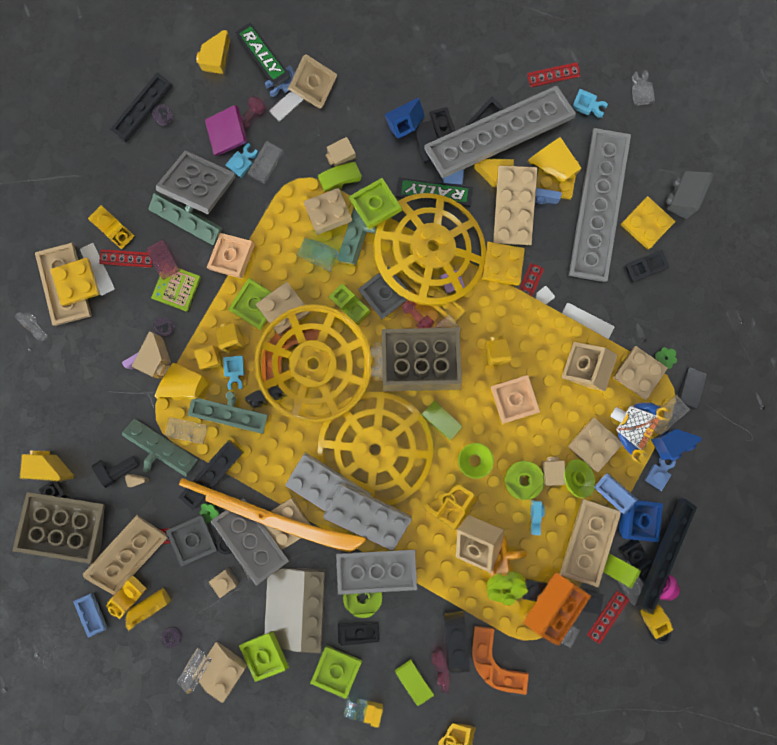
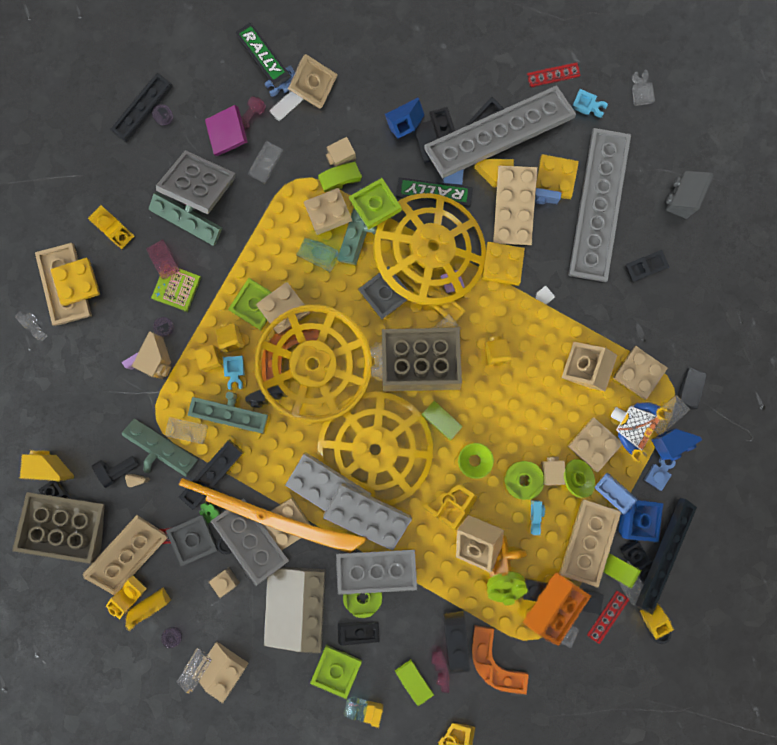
medium blue plate [73,592,108,637] -> none
white sticker [80,243,115,295] -> none
red sticker [99,249,153,268] -> none
yellow slope [155,363,207,400] -> none
yellow slope [197,30,230,74] -> none
light nougat plate [207,233,255,279] -> none
medium azure plate [226,143,259,178] -> none
lime plate [239,631,289,682] -> none
lime slope [329,283,371,325] -> none
clear pink bar [402,300,434,328] -> none
light nougat plate [490,375,540,424] -> none
red sticker [519,263,544,296] -> none
yellow slope [528,137,582,183] -> none
white sticker [562,303,614,339] -> none
yellow plate [620,196,676,250] -> none
bright green plant [655,347,677,369] -> none
dark pink cone [660,575,680,601] -> none

